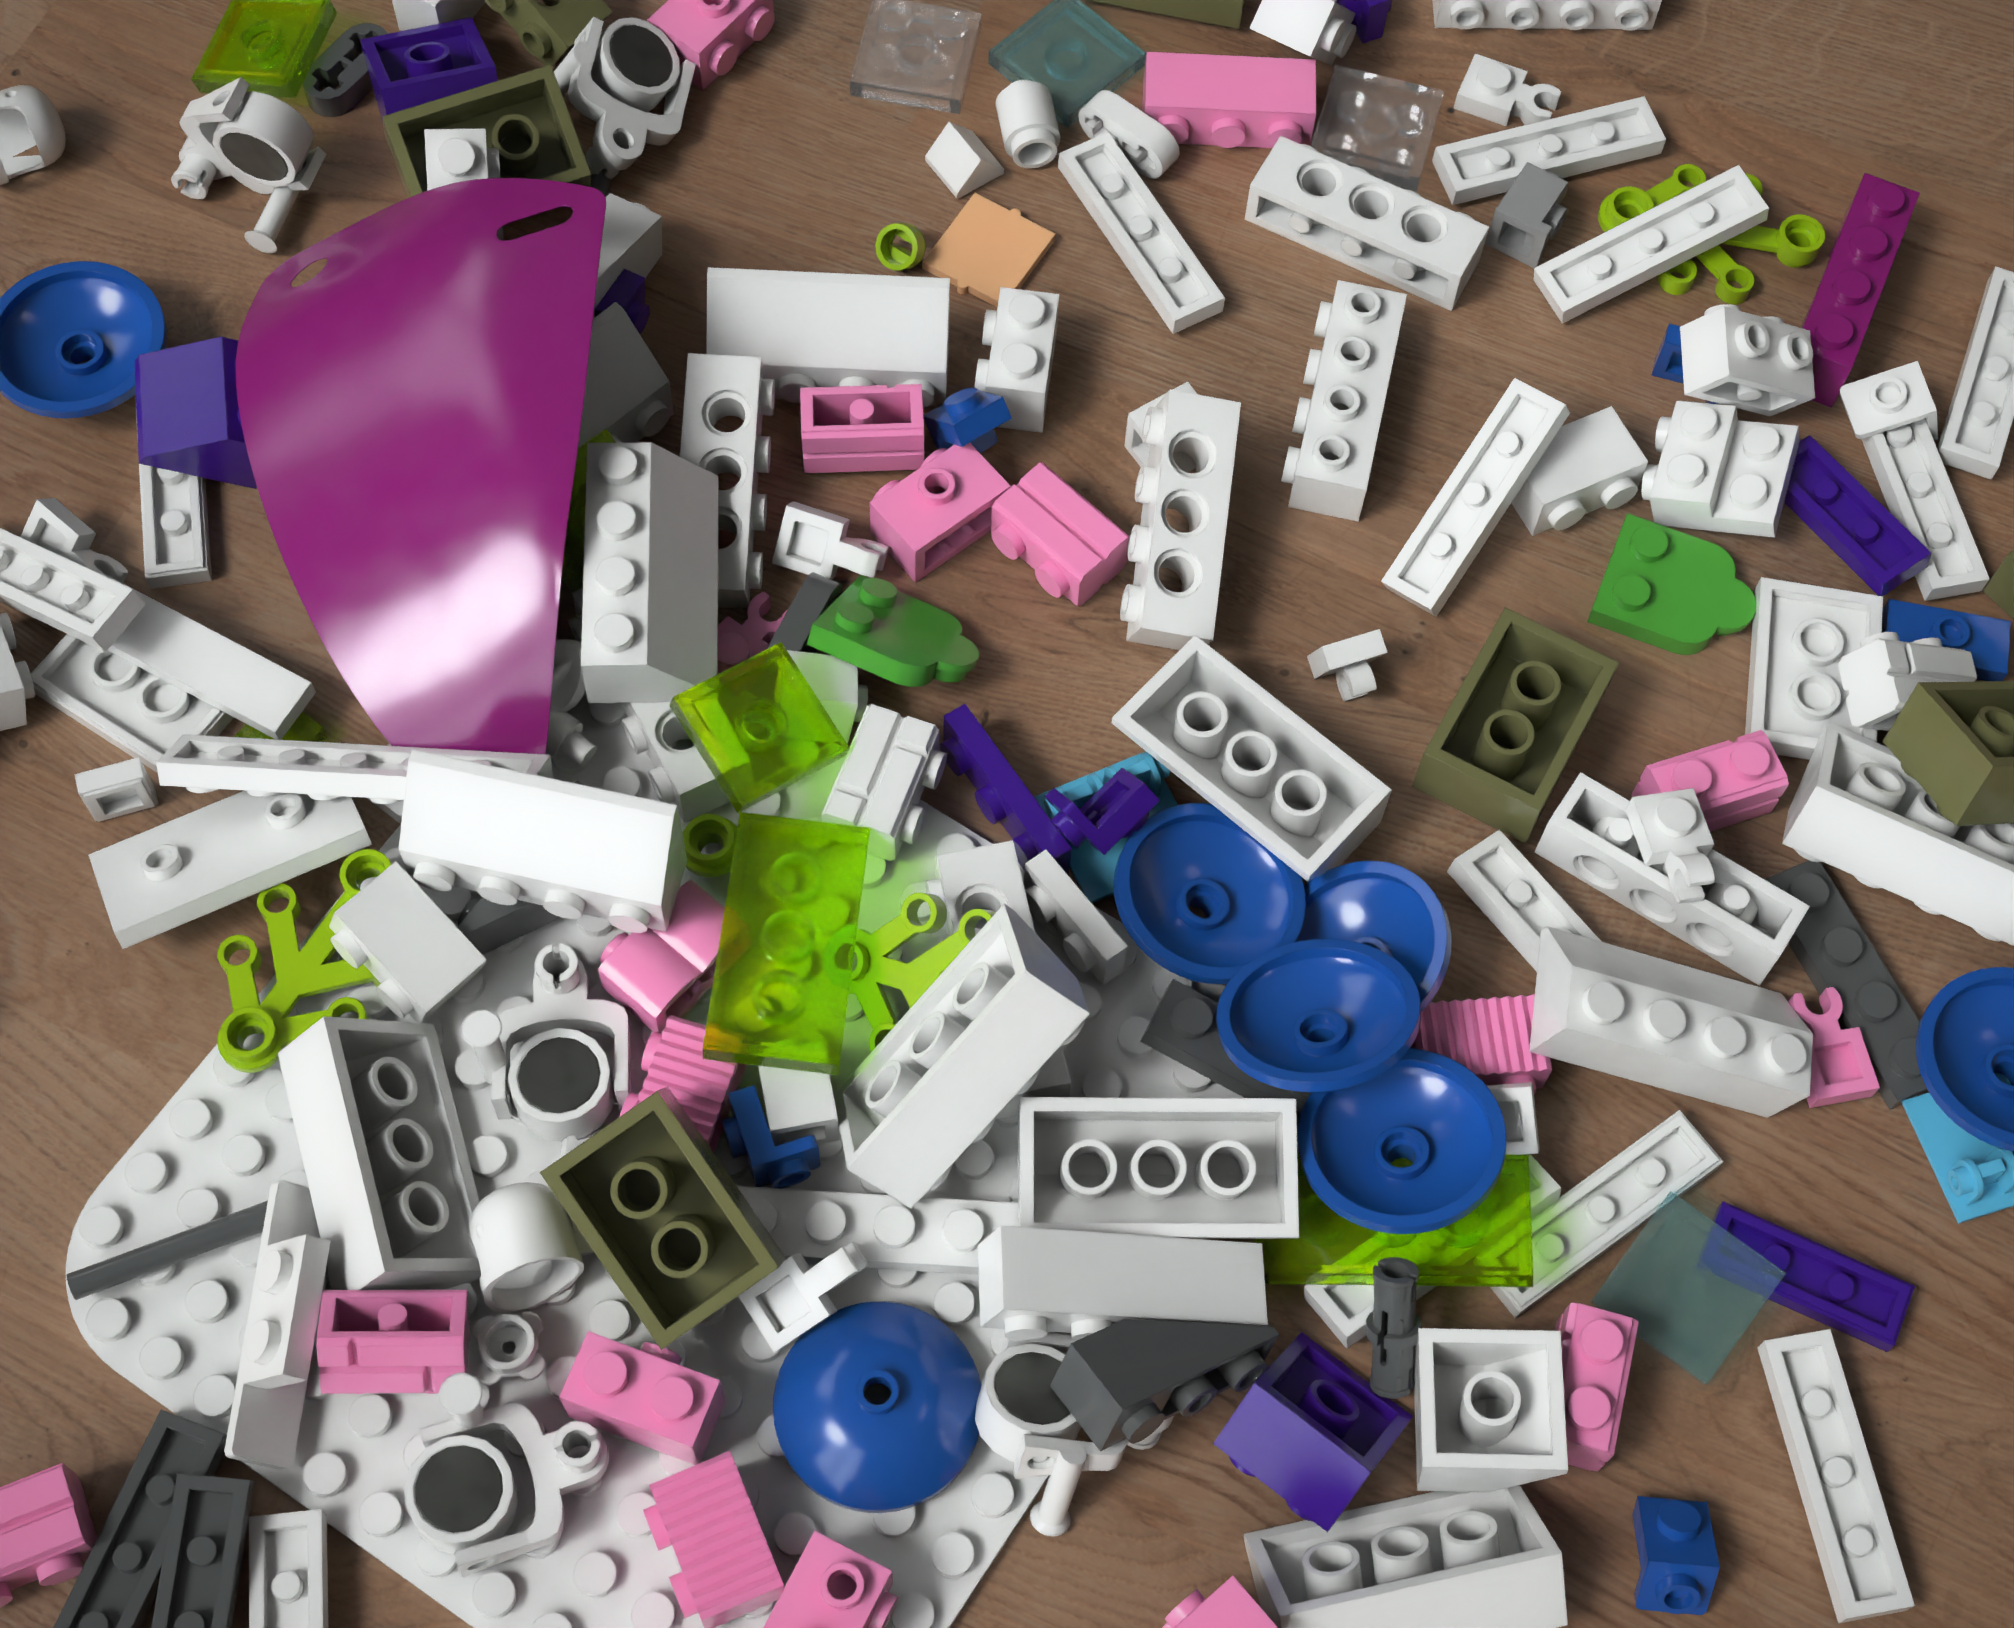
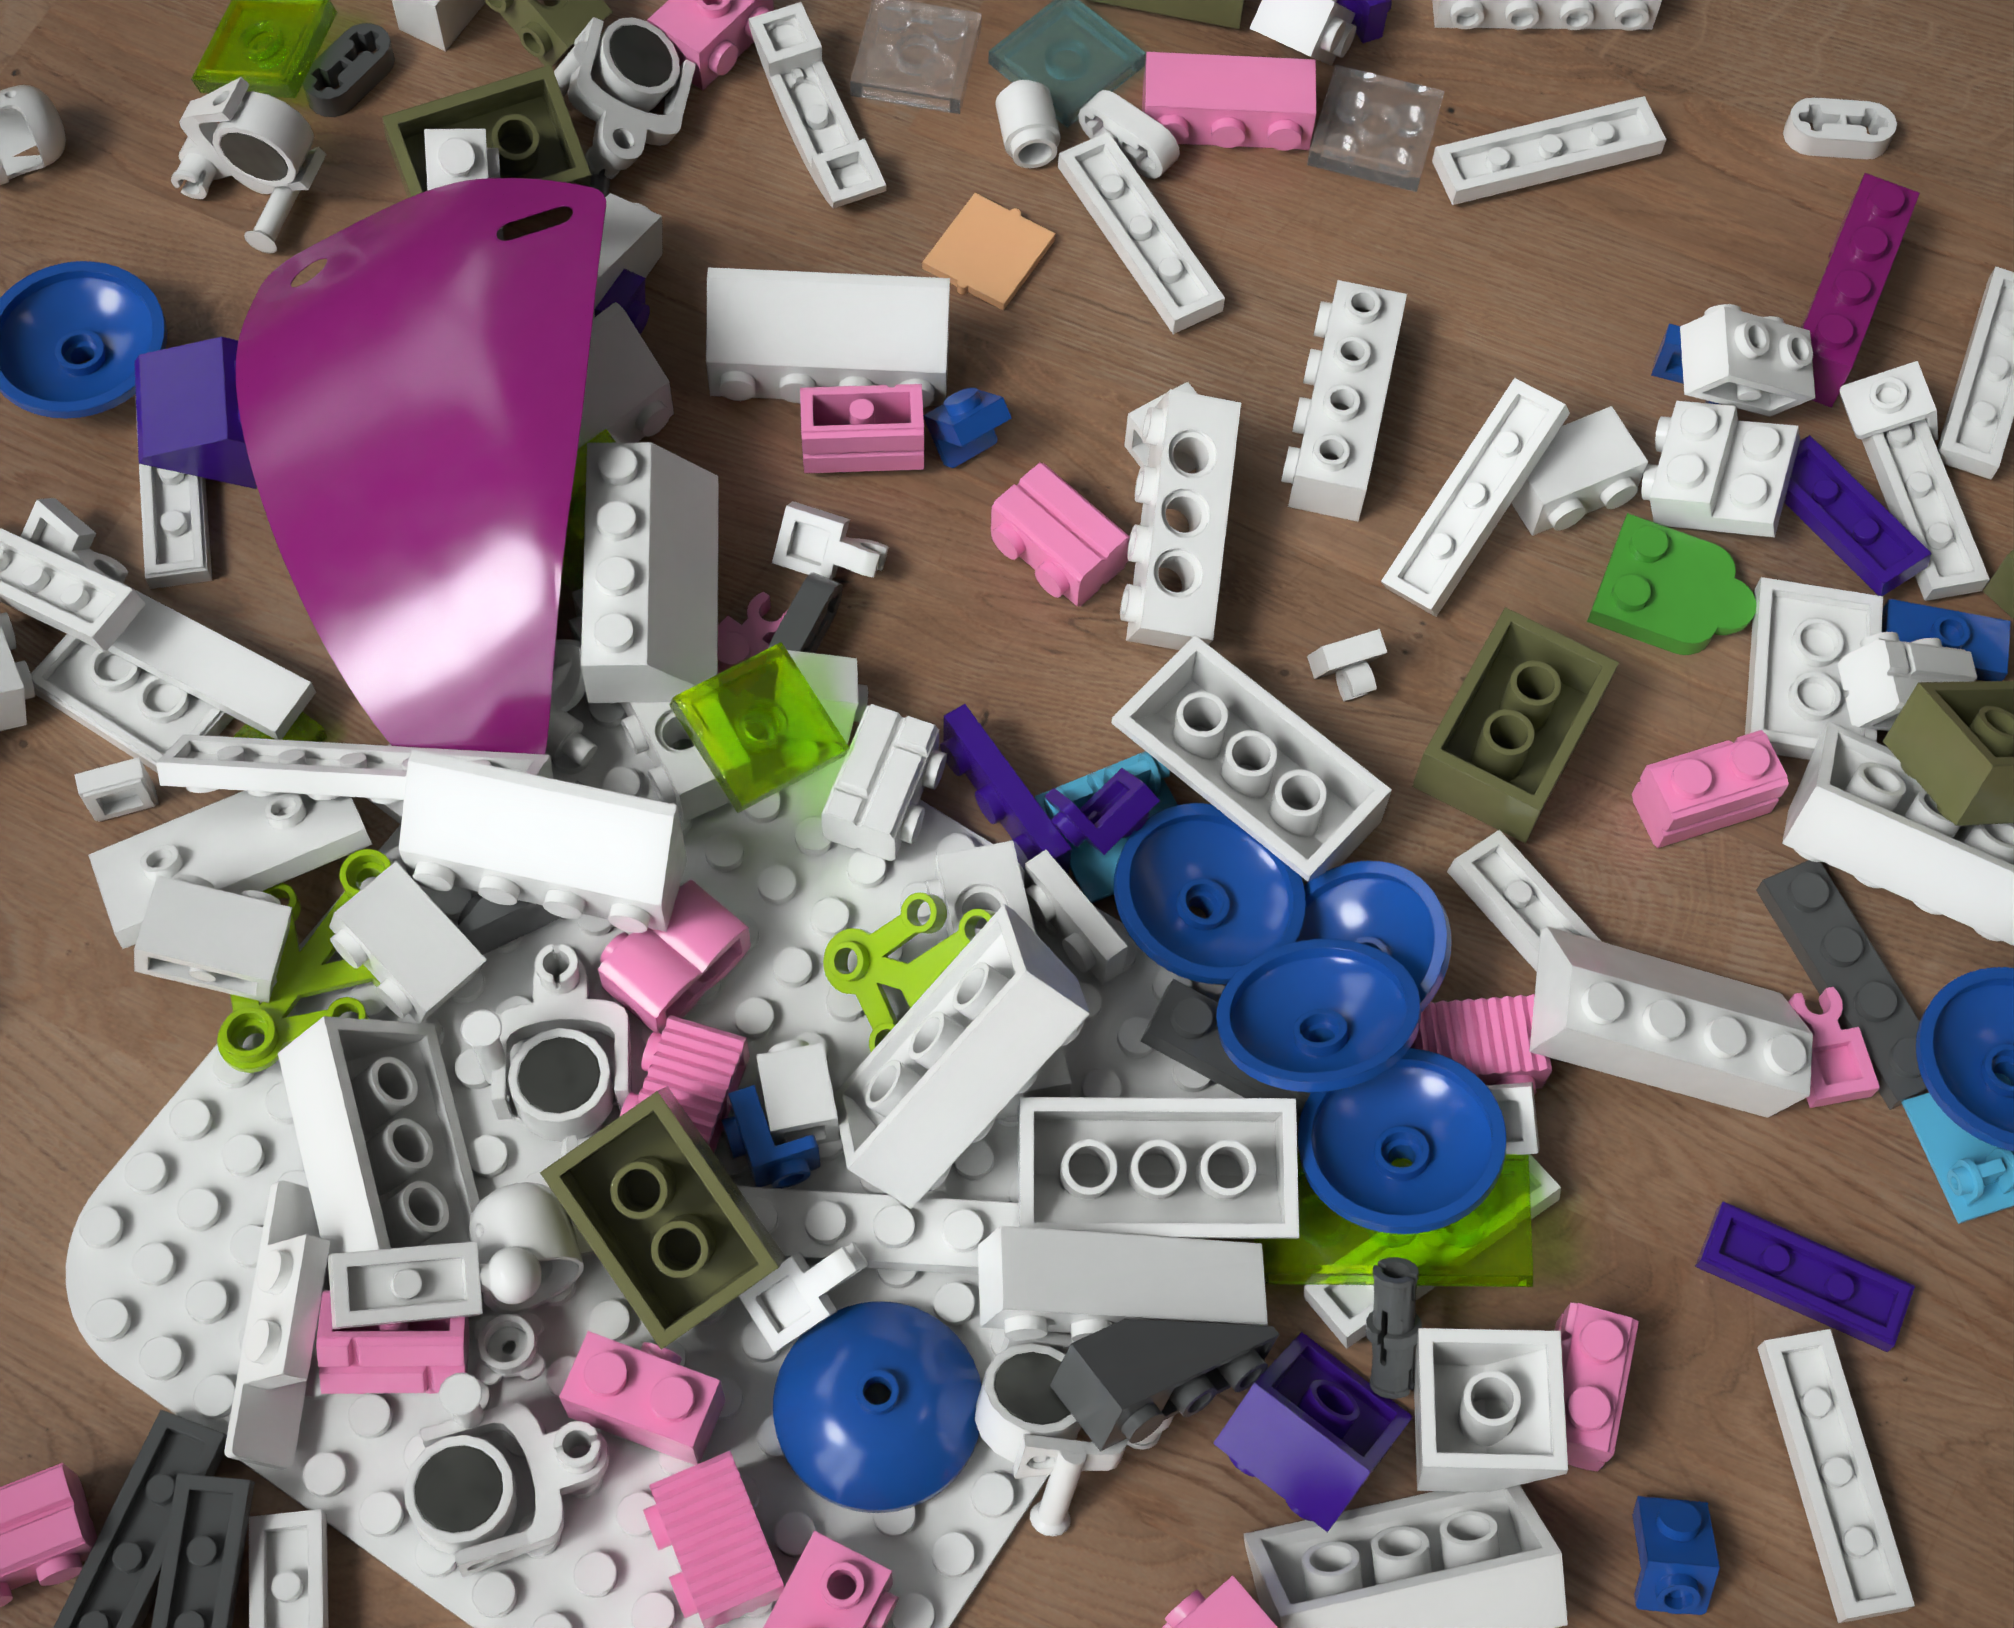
dark grey bar [66,1200,268,1300] -> none
dark purple slope [360,17,498,126] -> none
white brick [680,353,775,609] -> none
lime plate [682,814,744,878] -> none
clear neon green tile [703,812,870,1075] -> none
bright green plate [807,575,979,687] -> none
bright pink brick [869,443,1011,583] -> none
lime hinge [875,223,927,271] -> none
white slope [925,121,1004,199] -> none
white brick [975,287,1059,433] -> none
white brick [1245,135,1489,311] -> none
white plate [1454,54,1562,126] -> none
white tile [1472,1110,1724,1319] -> none
light grey brick [1486,162,1568,268] -> none
white plate [1533,165,1769,324] -> none
white brick [1534,772,1810,985] -> none
clear light blue tile [1591,1191,1786,1385] -> none
lime plant [1598,164,1825,305] -> none
white plate [1626,788,1715,904] -> none
none -> white brick [134,874,292,1003]
none -> white plate [328,1241,542,1329]
none -> white slope [749,2,886,209]
none -> white beam [1783,97,1897,159]

